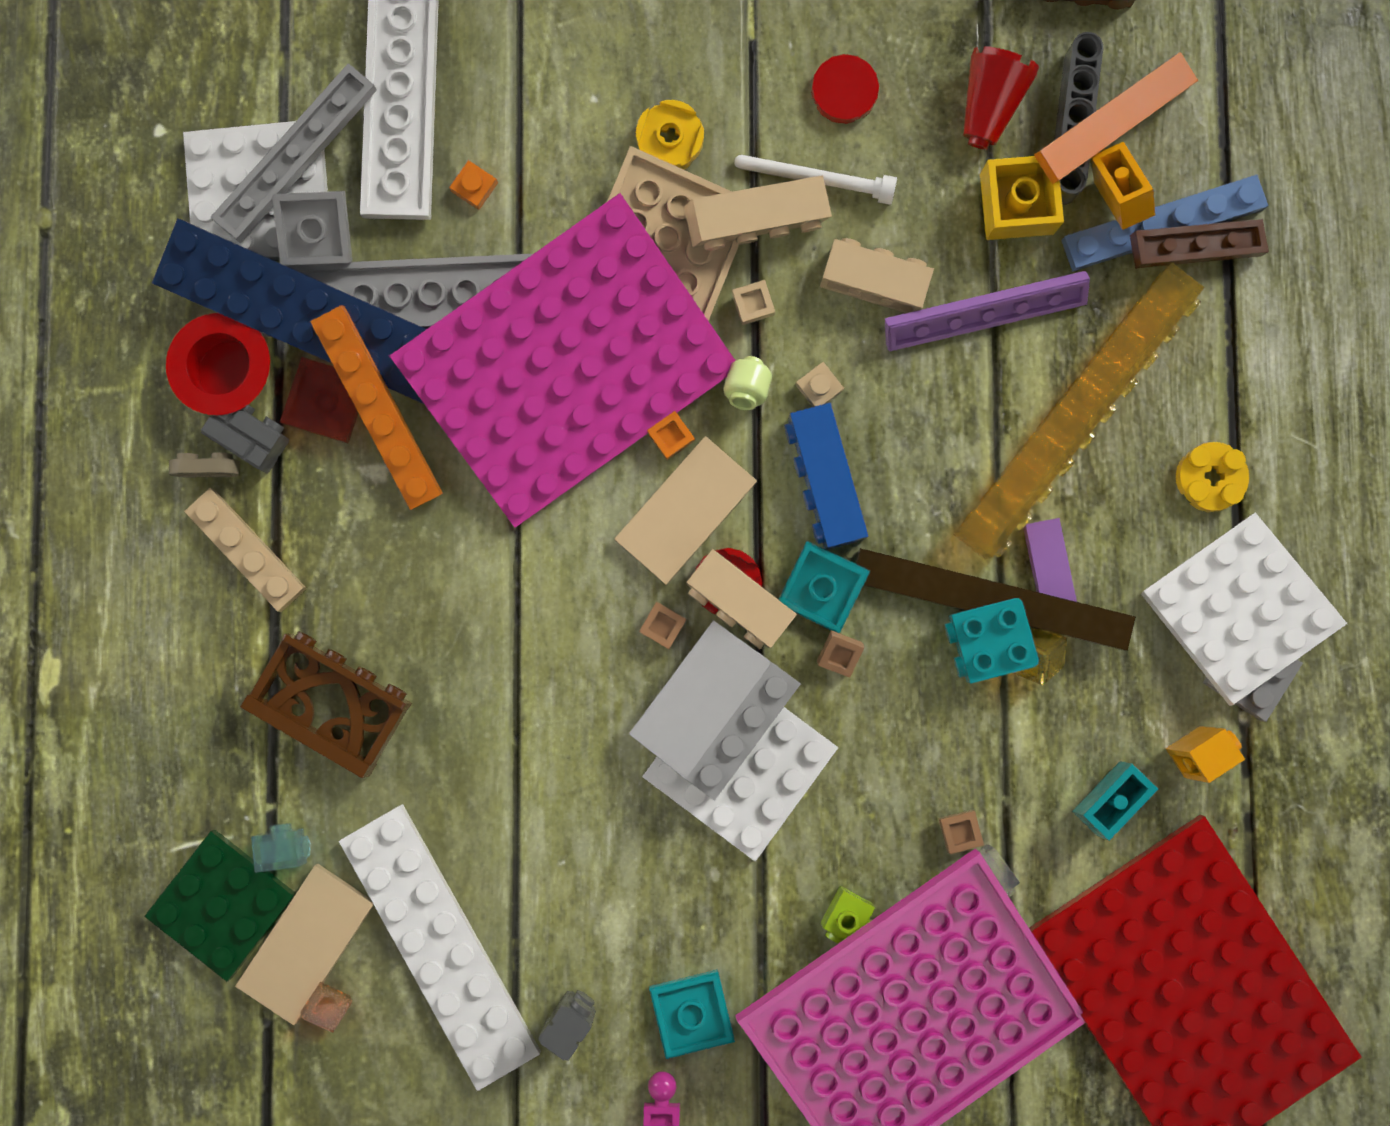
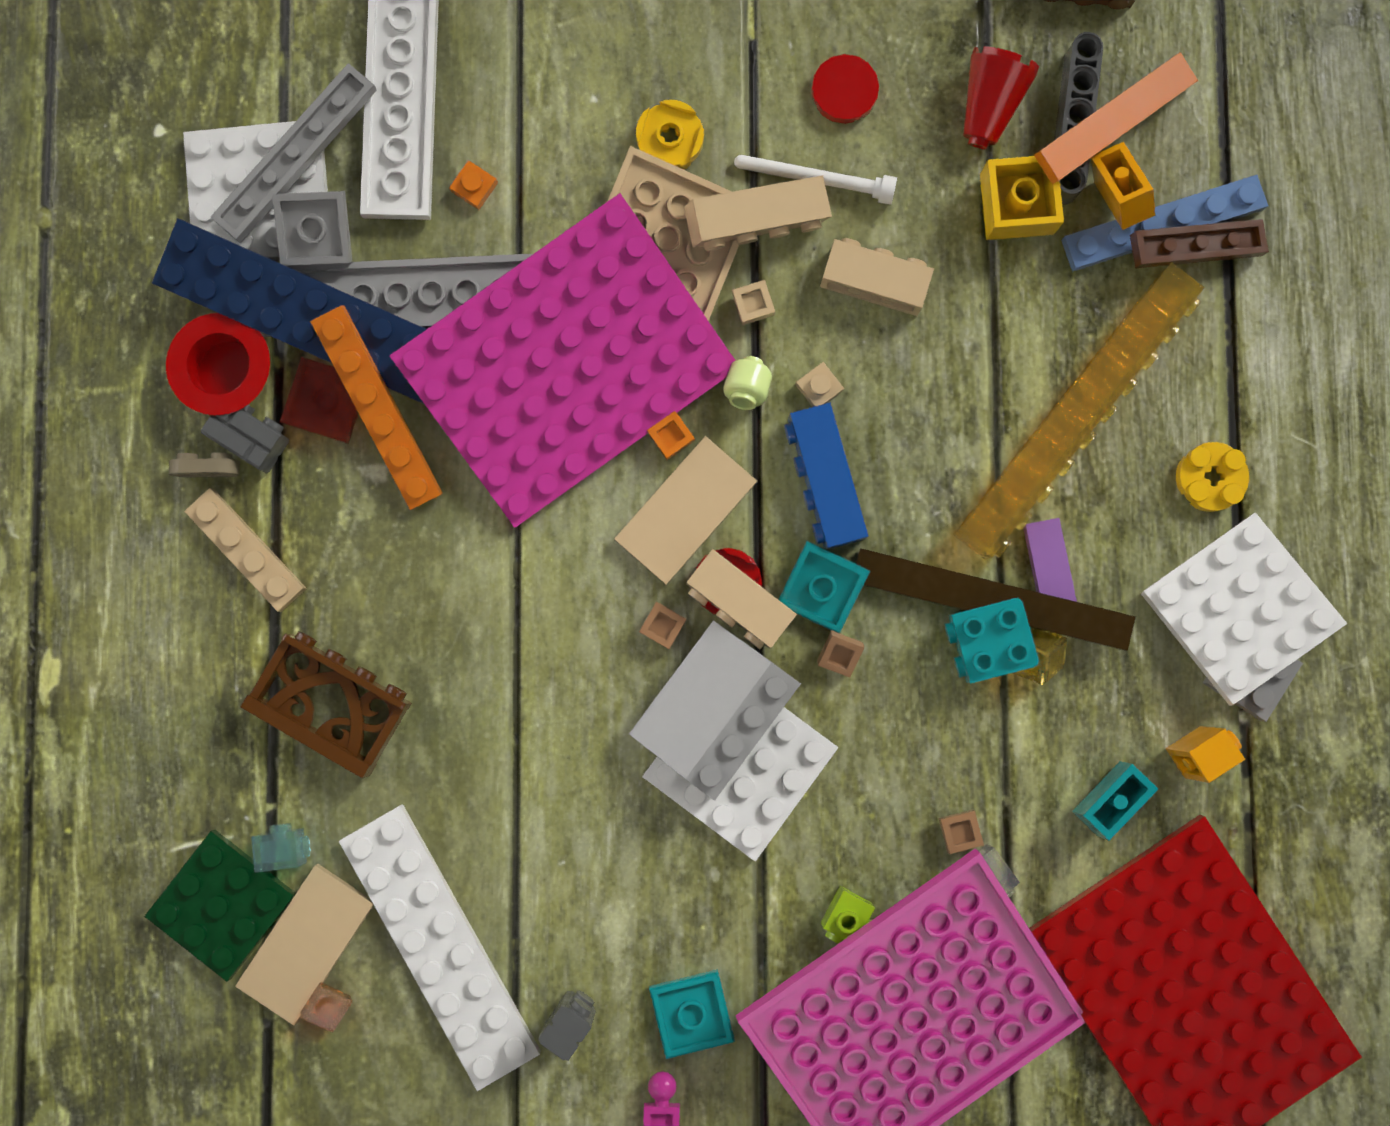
medium lavender tile [885,271,1090,352] -> none

